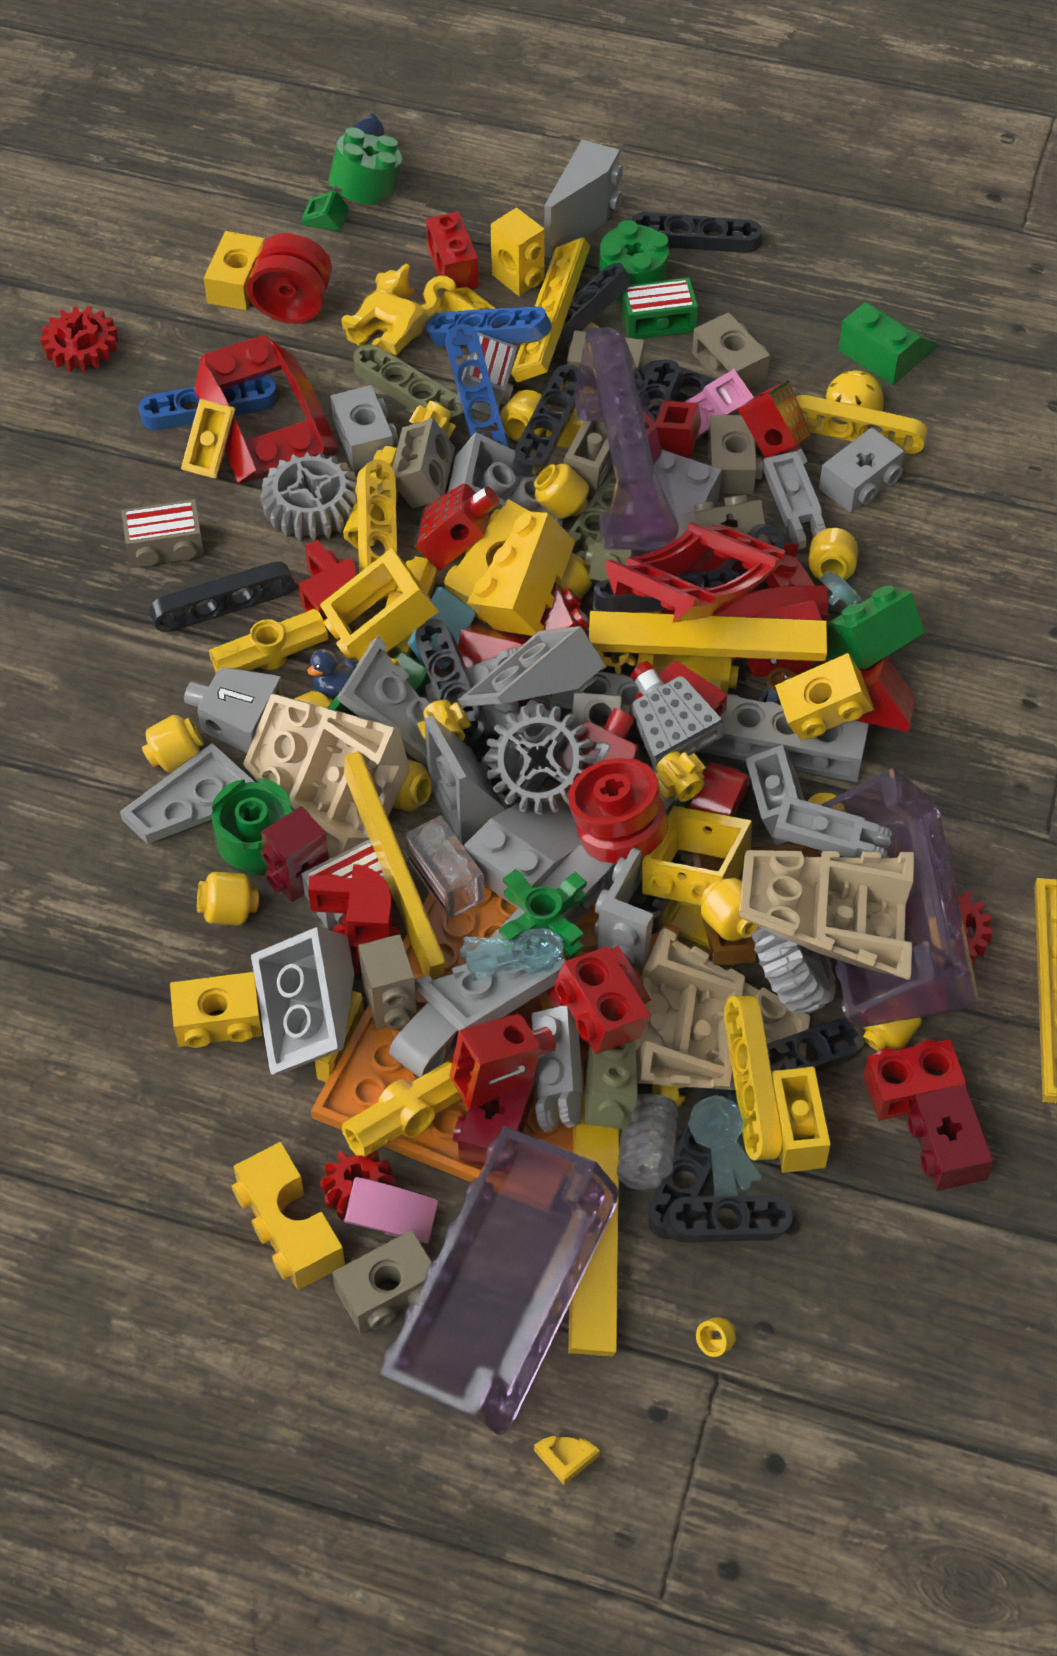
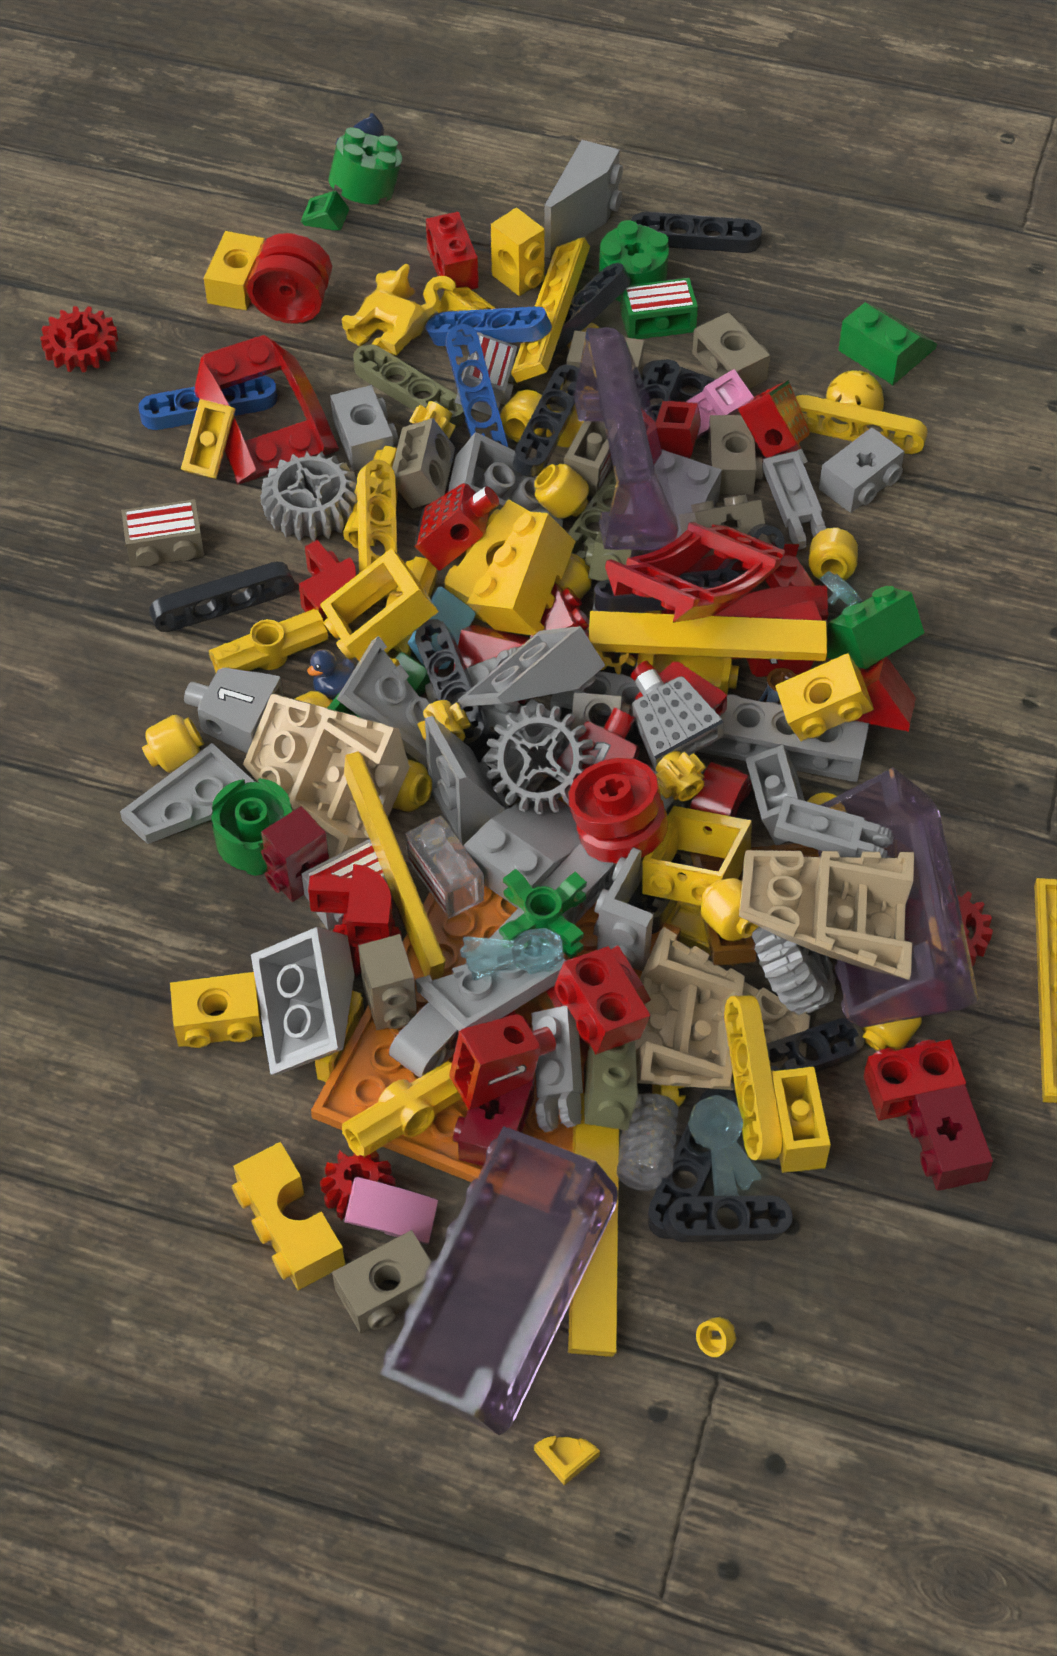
yellow head [197,872,259,926] -> none

